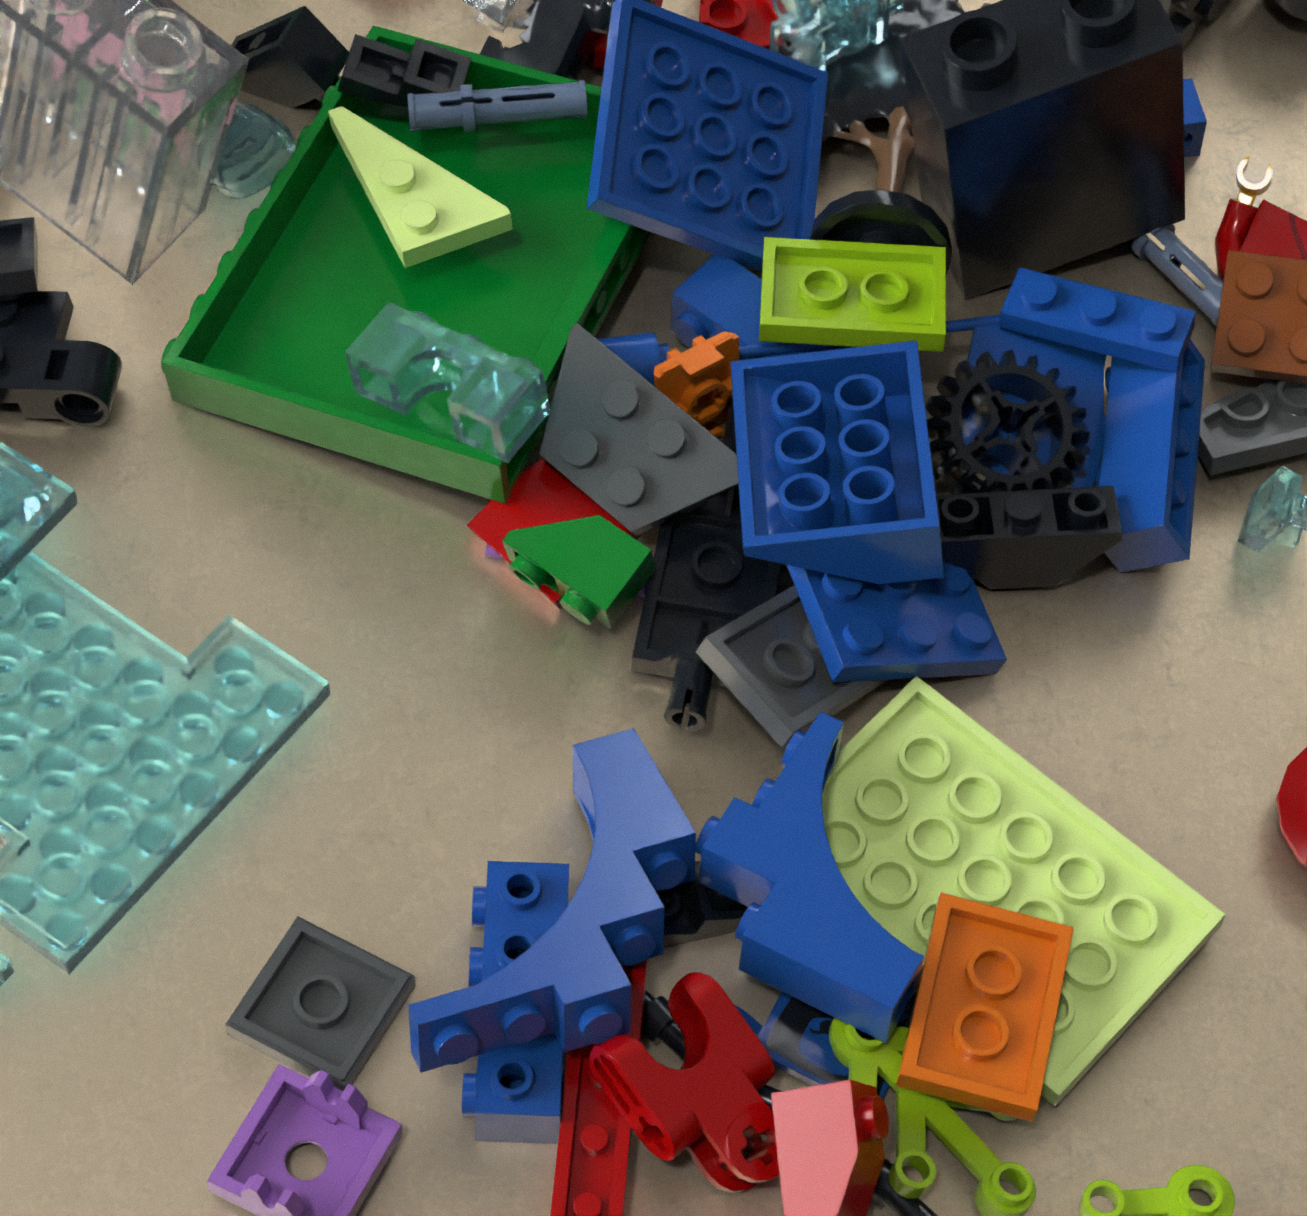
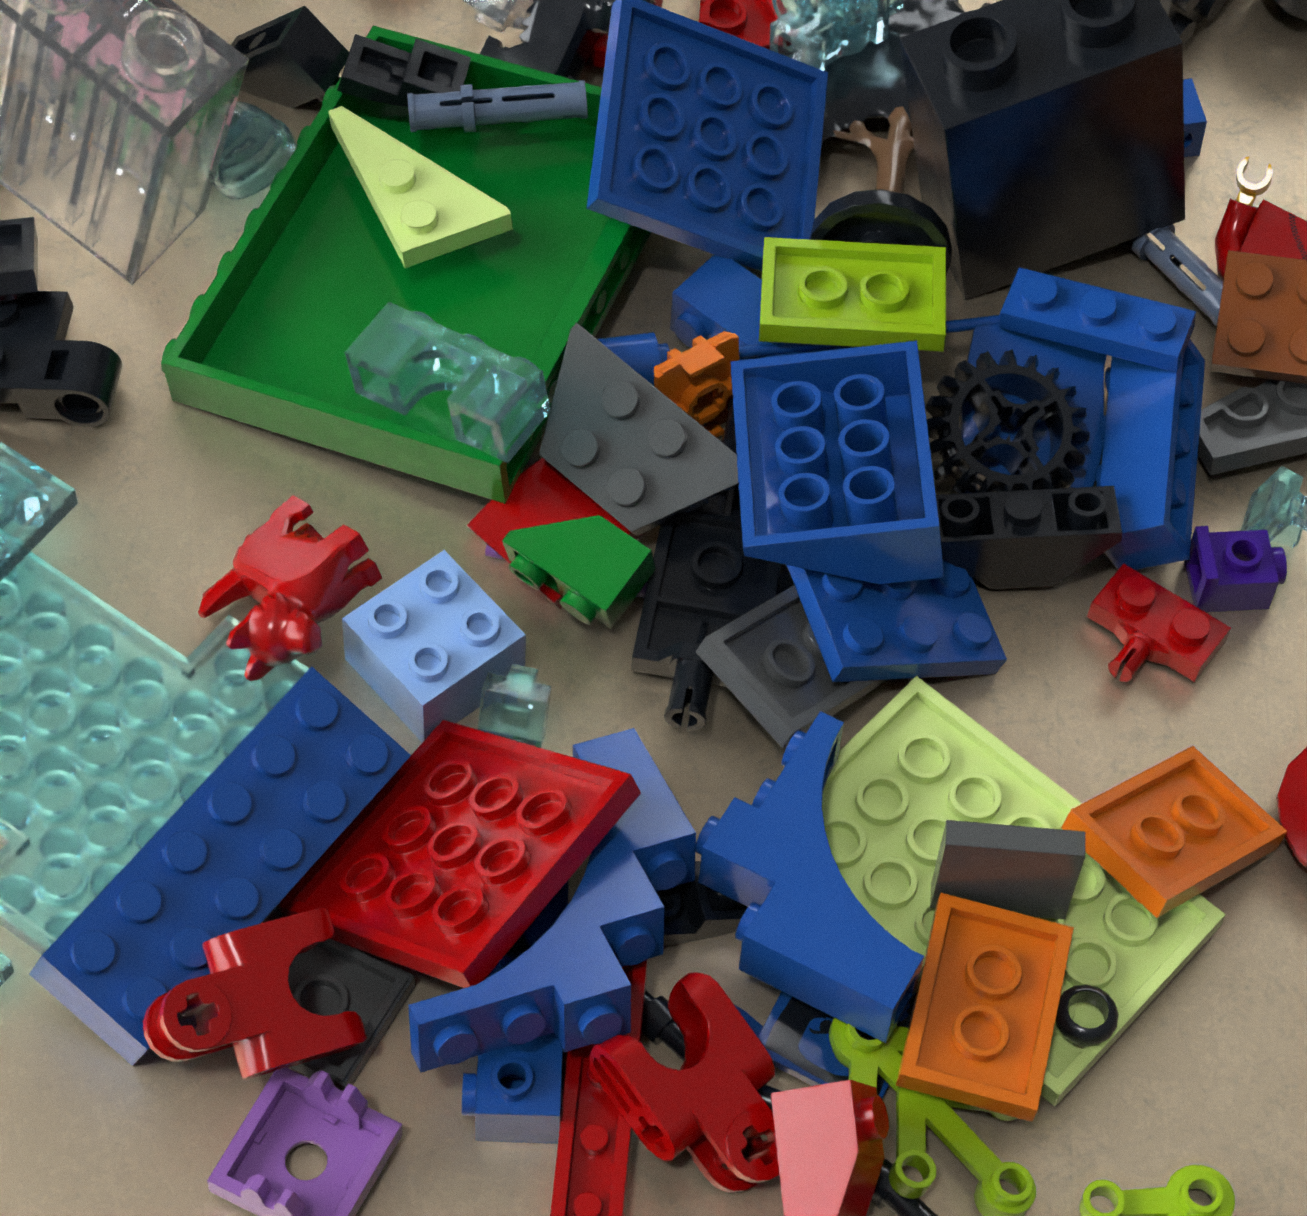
none -> blue brick [29,666,411,1066]
none -> red piece [143,907,368,1080]
none -> red animal [198,495,382,681]
none -> red plate [277,720,641,988]
none -> light blue brick [342,550,526,743]
none -> clear light blue tile [478,664,552,748]
none -> dark grey tile [930,820,1085,919]
none -> black piece [1055,984,1119,1046]
none -> orange plate [1061,746,1288,918]
none -> red plate [1087,563,1231,682]
none -> dark purple brick [1184,526,1287,613]

